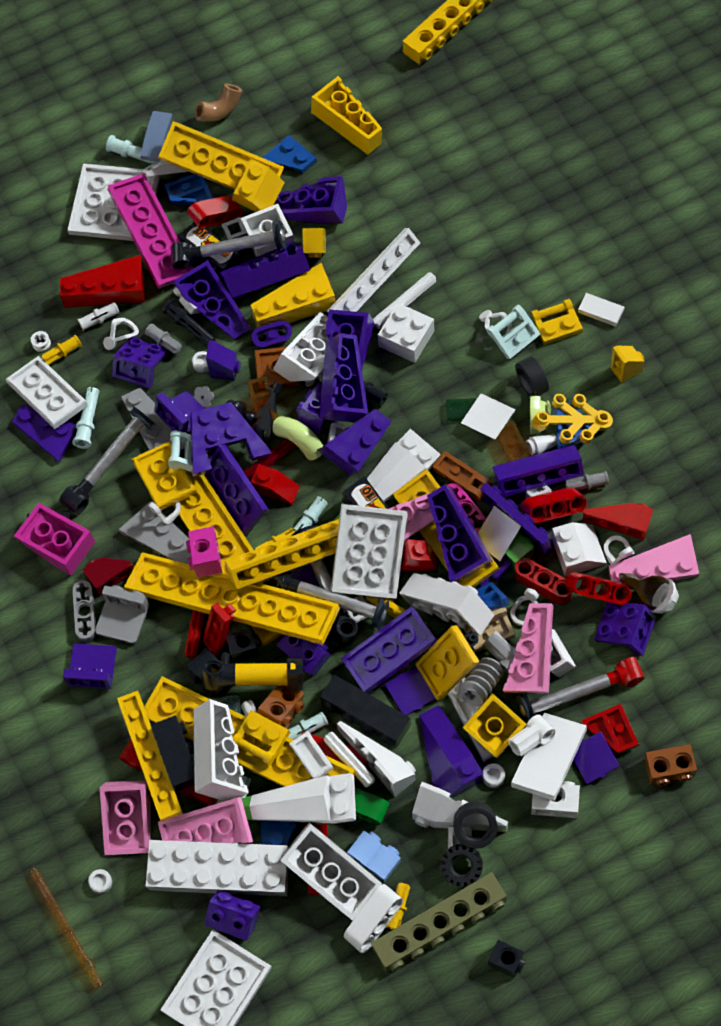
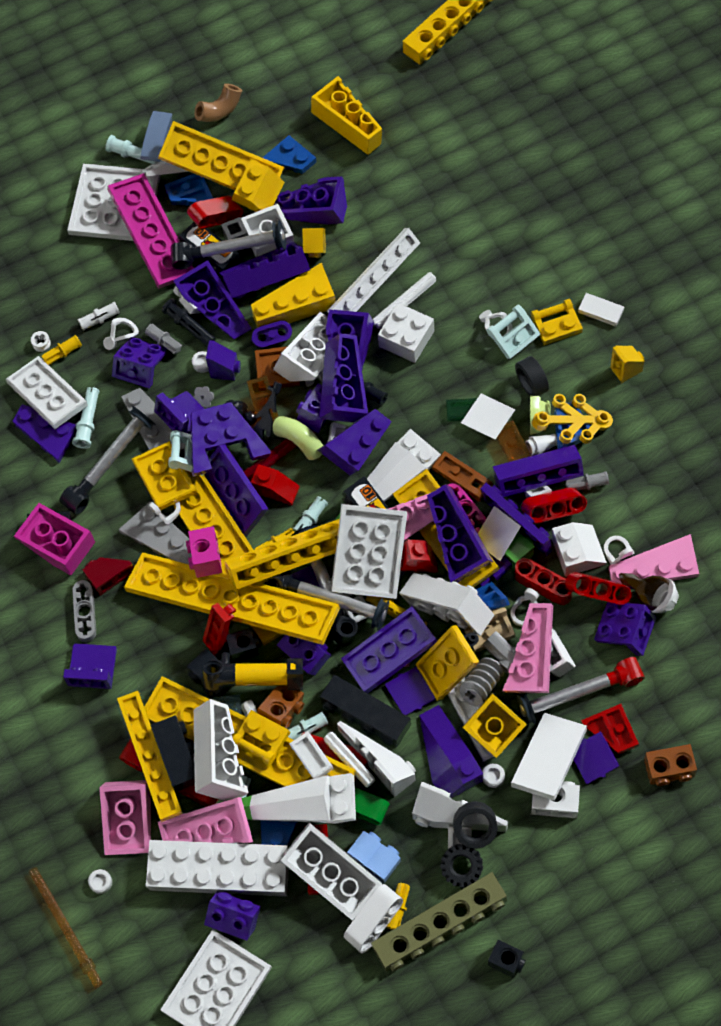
red wedge [60,255,145,308] -> none
light grey bracket [95,585,150,644] -> none
red axle [184,610,205,658] -> none
white piece [508,715,556,756] -> none
red slope [582,503,653,540] -> none

